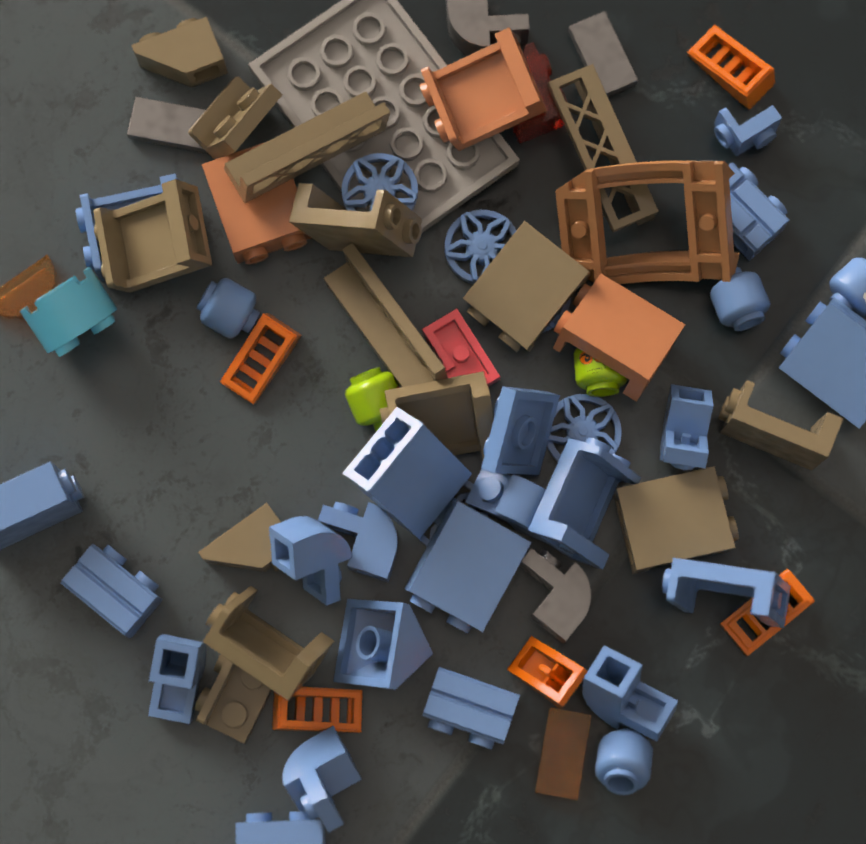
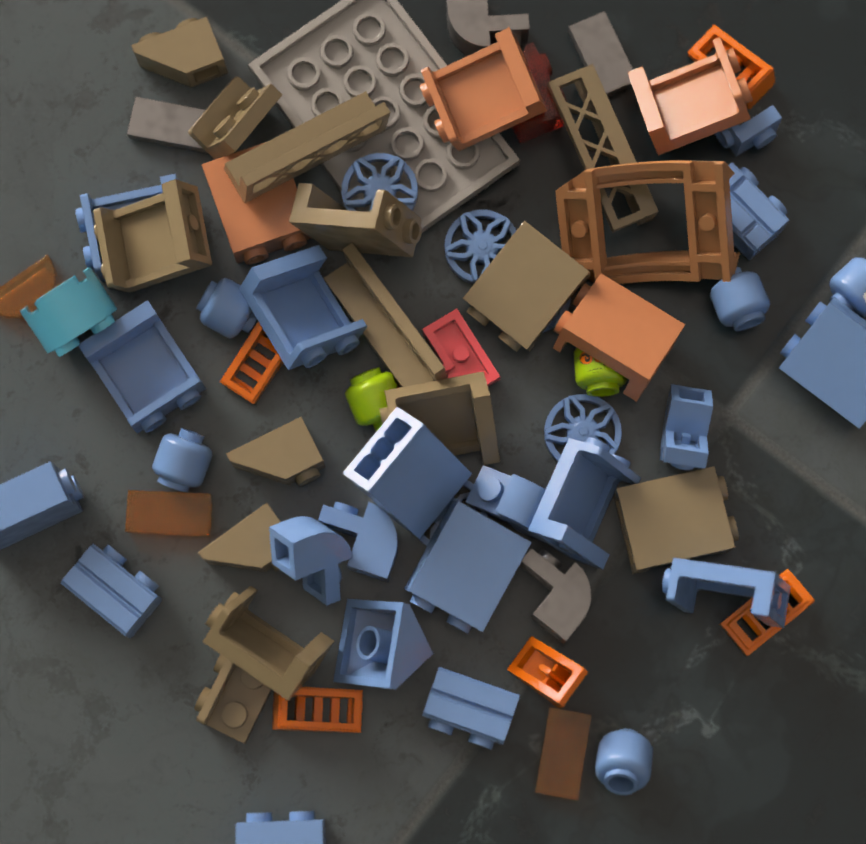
medium blue brick [148,634,206,724] -> none
medium blue brick [282,726,362,833] -> none
medium blue plate [481,386,560,475] -> none
medium blue brick [582,645,678,742] -> none
dark tan panel [718,380,843,470] -> none
none -> medium blue panel [78,300,206,433]
none -> clear orange tile [125,490,213,537]
none -> medium blue head [152,428,212,493]
none -> dark tan slope [226,417,326,486]
none -> medium blue panel [239,245,367,370]
none -> panel [628,37,753,156]

